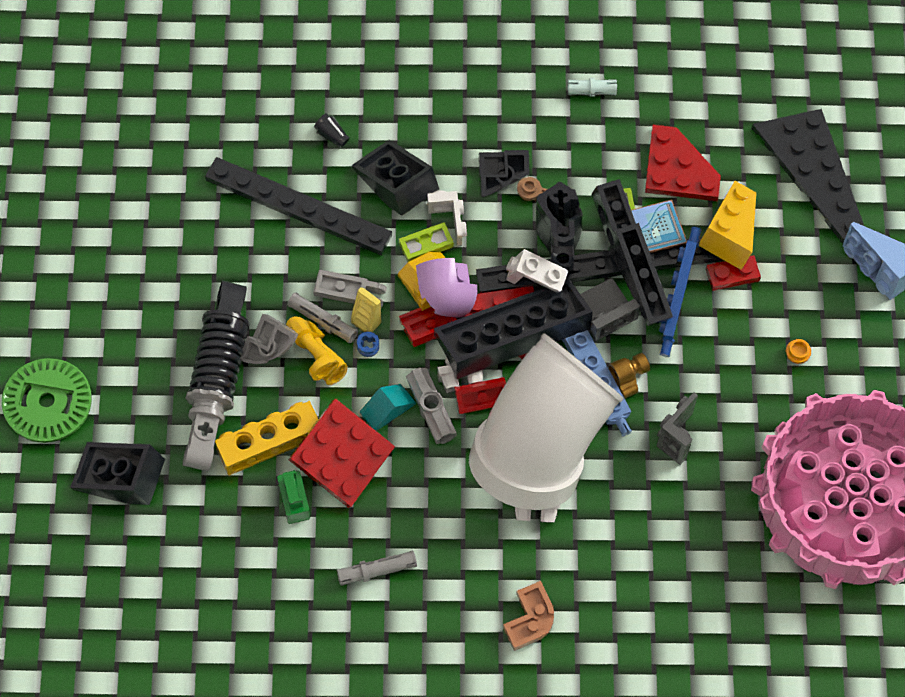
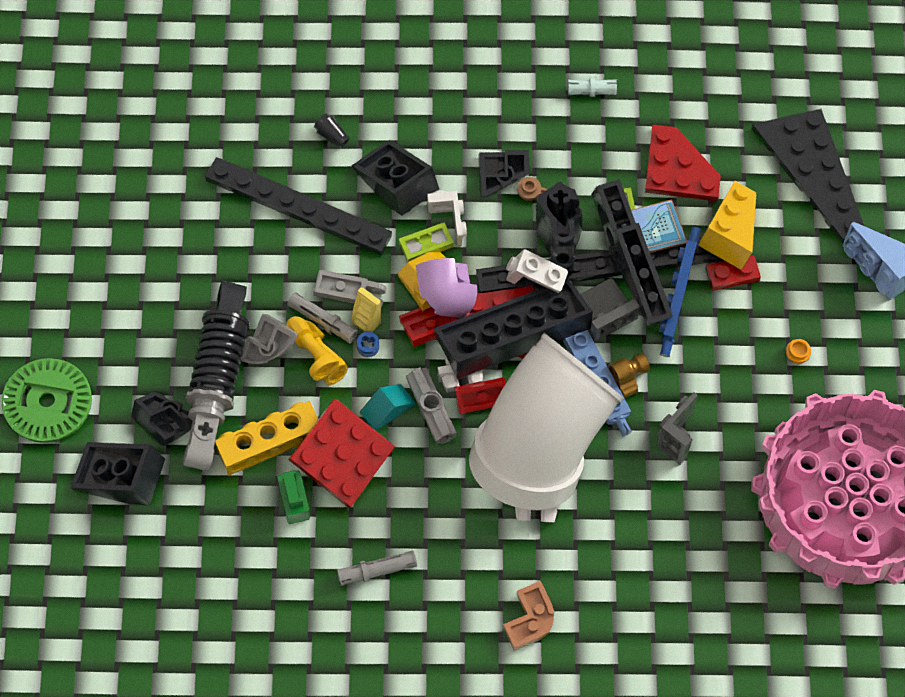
none -> black slope [131,391,192,446]

